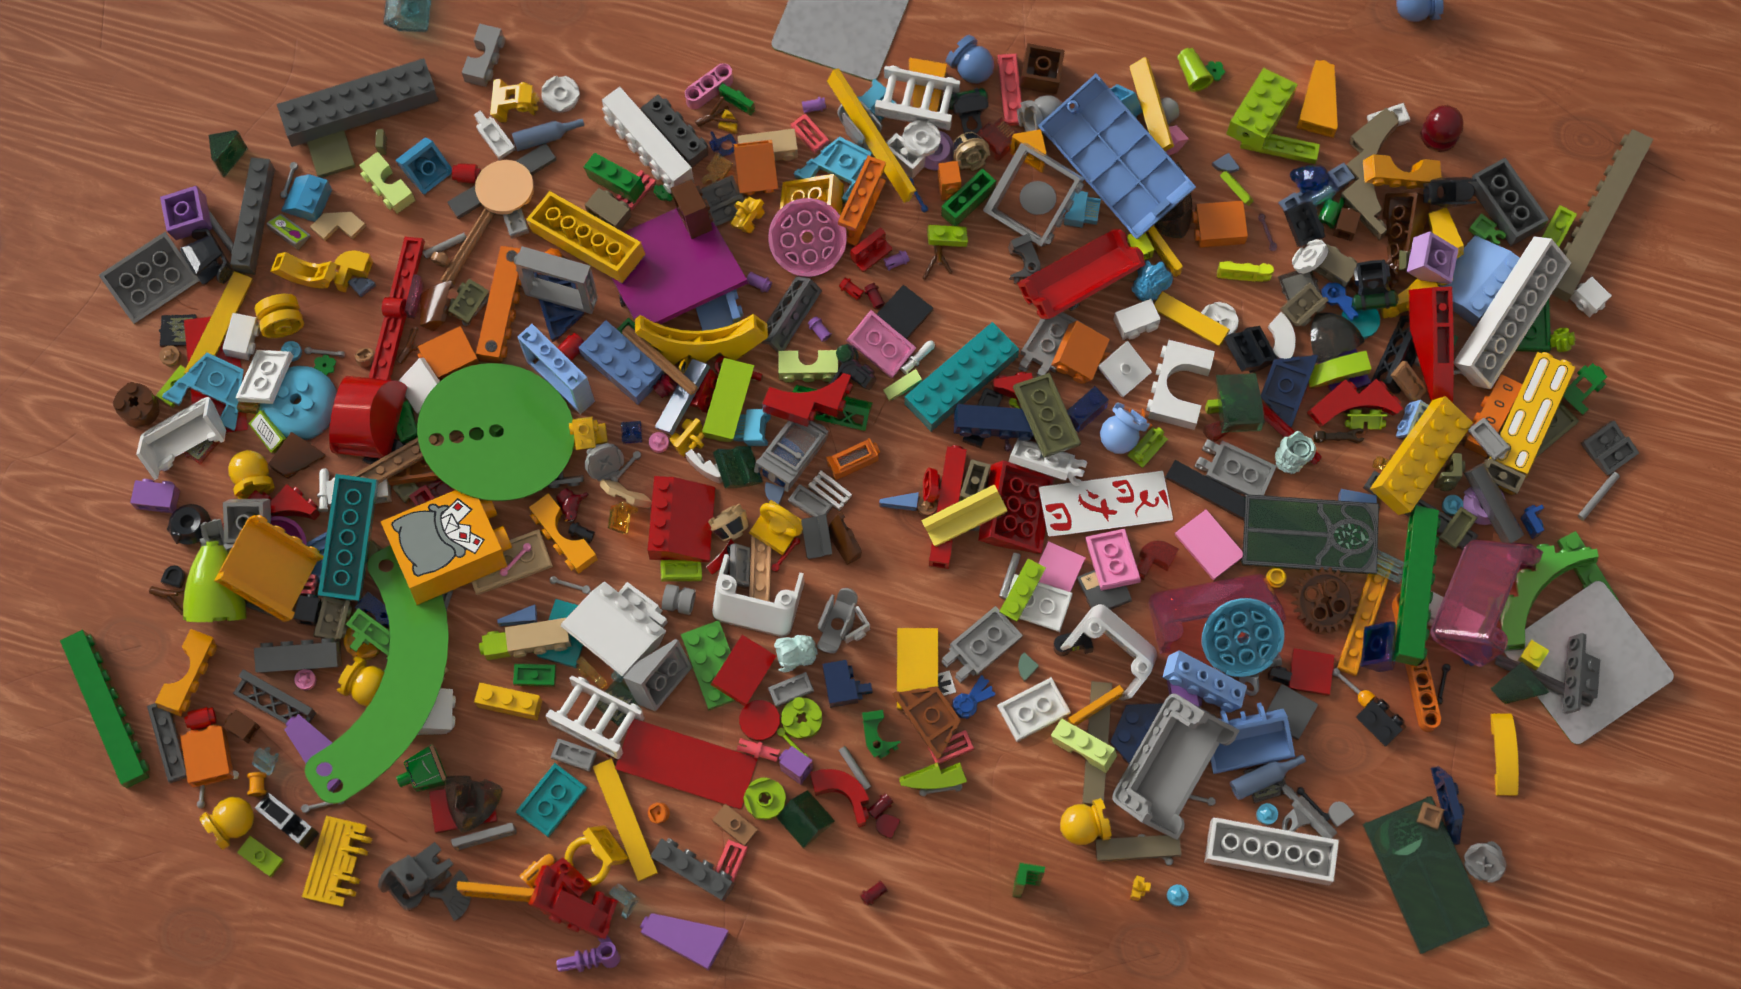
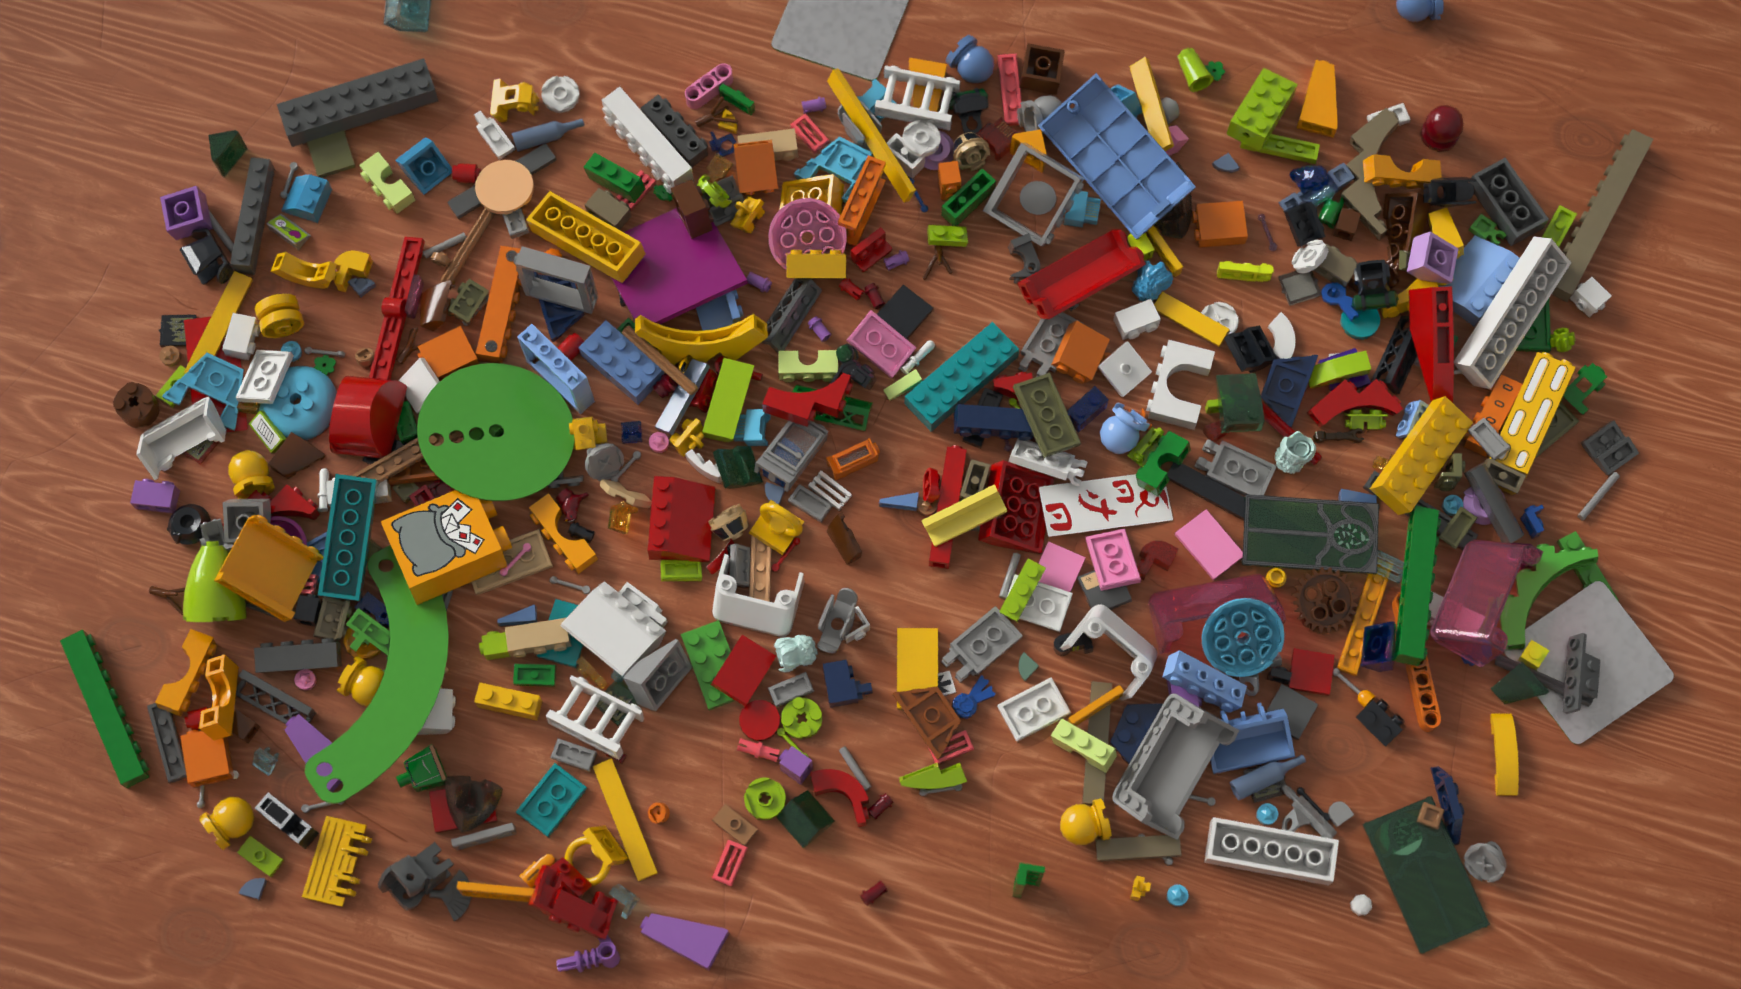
light grey slope [99,232,200,324] -> none
black tile [160,565,185,588] -> none
light orange bush [247,772,267,796] -> none
tan tile [310,212,366,241] -> none
olive tile [375,129,387,155] -> none
light grey arch [462,24,505,87] -> none
red sticker [615,719,757,809] -> none
dark grey brick [650,838,736,902] -> none
light grey wheel [662,584,696,615] -> none
dark grey panel [801,514,832,559] -> none
green tile [862,710,901,759] -> none
dark red tile [876,814,900,839] -> none
lime tile [1220,171,1254,206] -> none
dark tan bracket [1280,283,1328,326] -> none
clear smoke brick [1311,312,1365,363] -> none
medium nougat plate [1391,361,1427,402] -> none
black hinge [1436,664,1451,705] -> none
none -> light orange arch [199,654,239,741]
none -> sand blue tile [239,878,267,900]
none -> lime plate [696,174,732,208]
none -> yellow brick [786,250,846,278]
none -> green arch [1136,431,1191,497]
none -> white tile [1350,894,1372,916]

